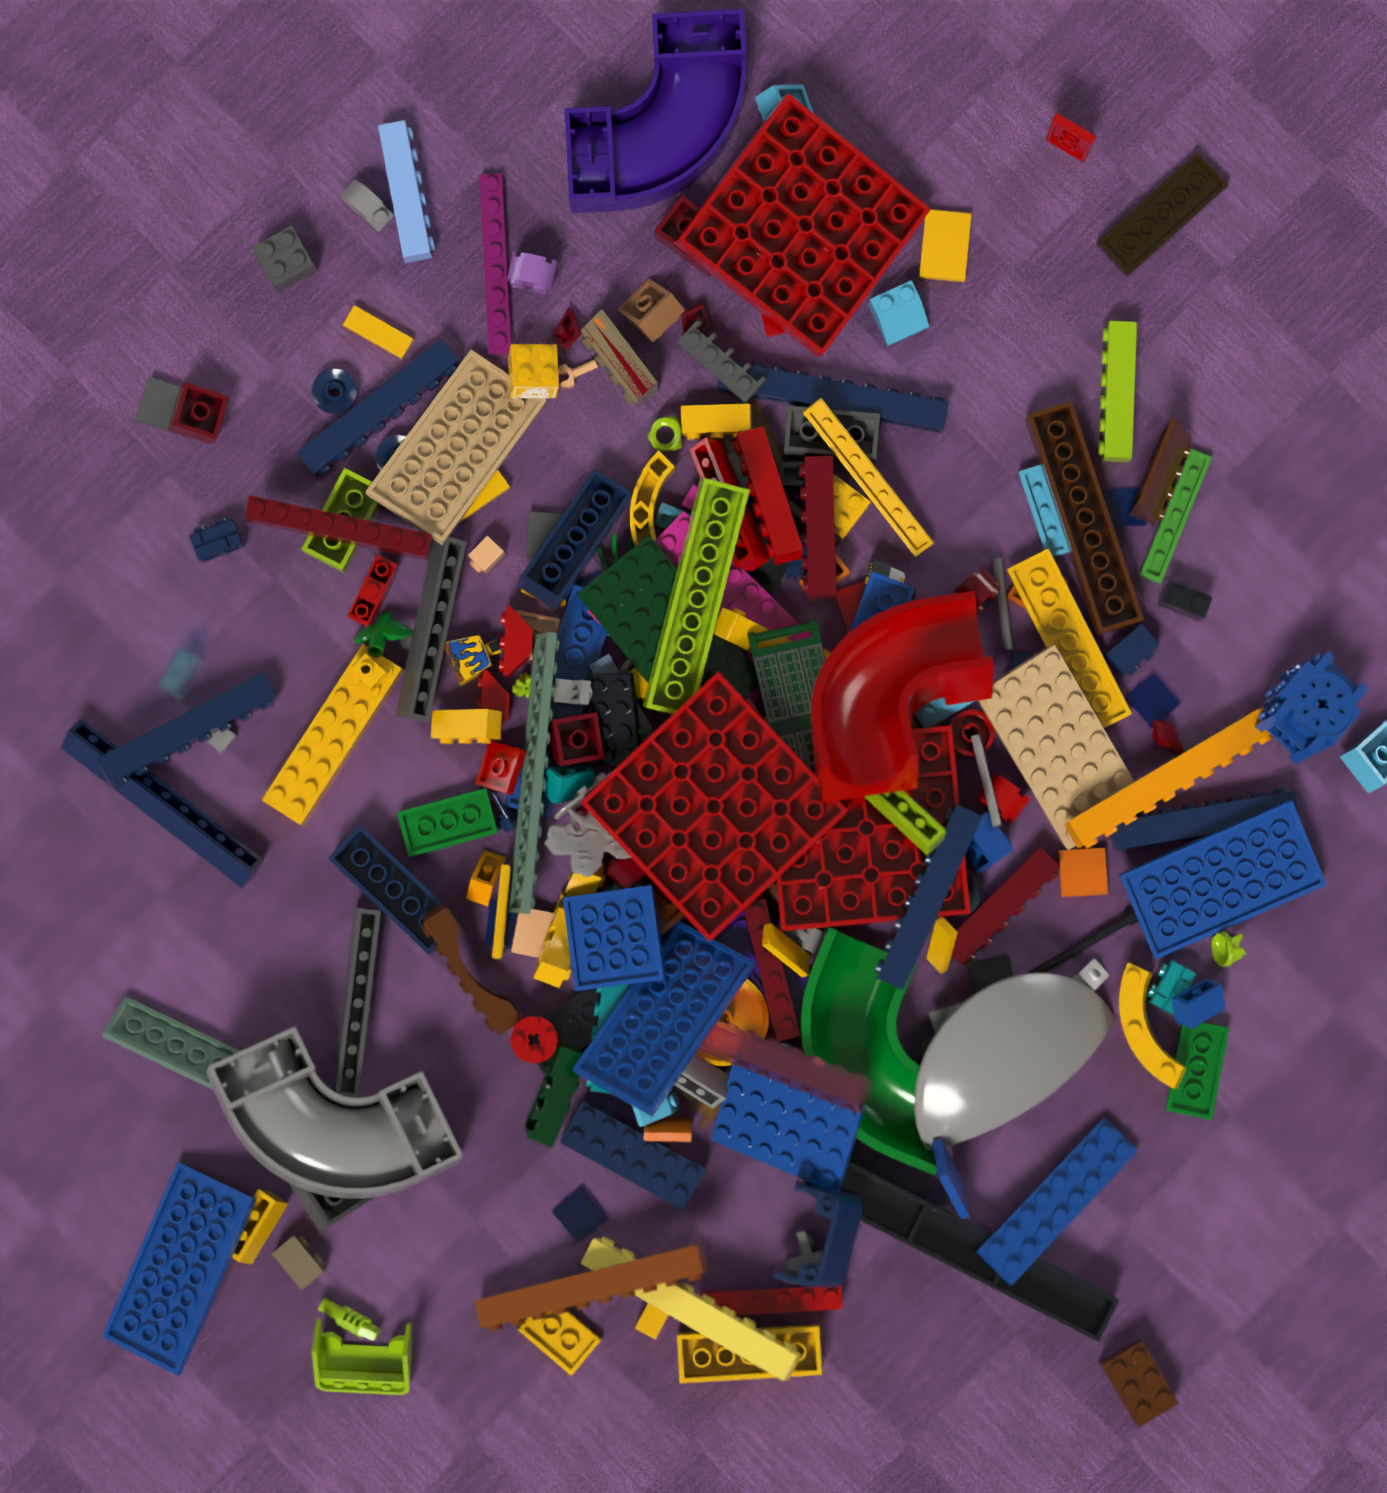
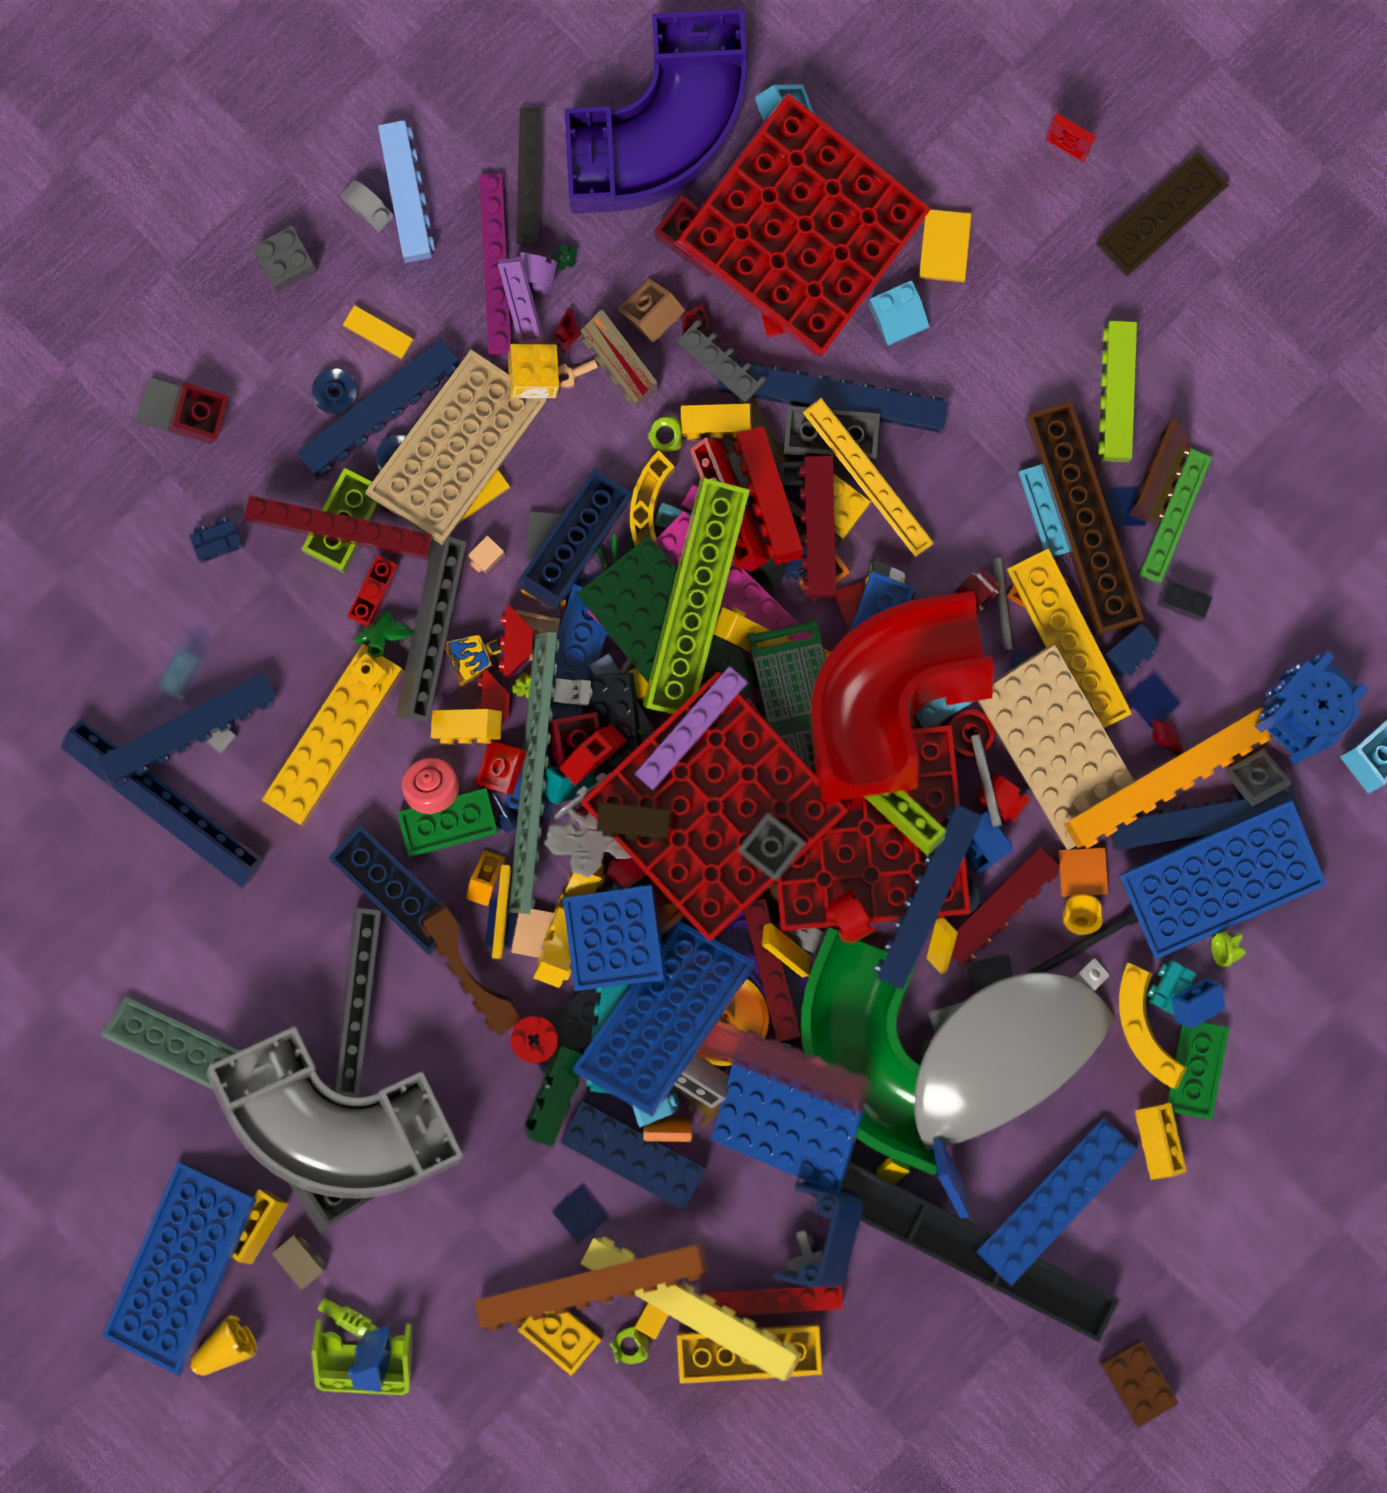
none -> yellow cone [190,1315,257,1376]
none -> blue slope [349,1326,392,1392]
none -> coral wheel [401,758,459,814]
none -> medium lavender plate [498,257,543,344]
none -> clear smoke plate [516,108,543,244]
none -> dark green plant [552,244,577,270]
none -> red slope [559,724,627,786]
none -> dark brown brick [596,802,673,843]
none -> lime piece [610,1327,650,1364]
none -> medium lavender plate [635,667,748,790]
none -> dark grey brick [738,813,807,881]
none -> red brick [826,888,877,944]
none -> yellow tile [876,1157,910,1184]
none -> yellow helmet [1062,894,1103,935]
none -> yellow brick [1135,1103,1187,1180]
none -> dark grey tile [1225,749,1291,807]

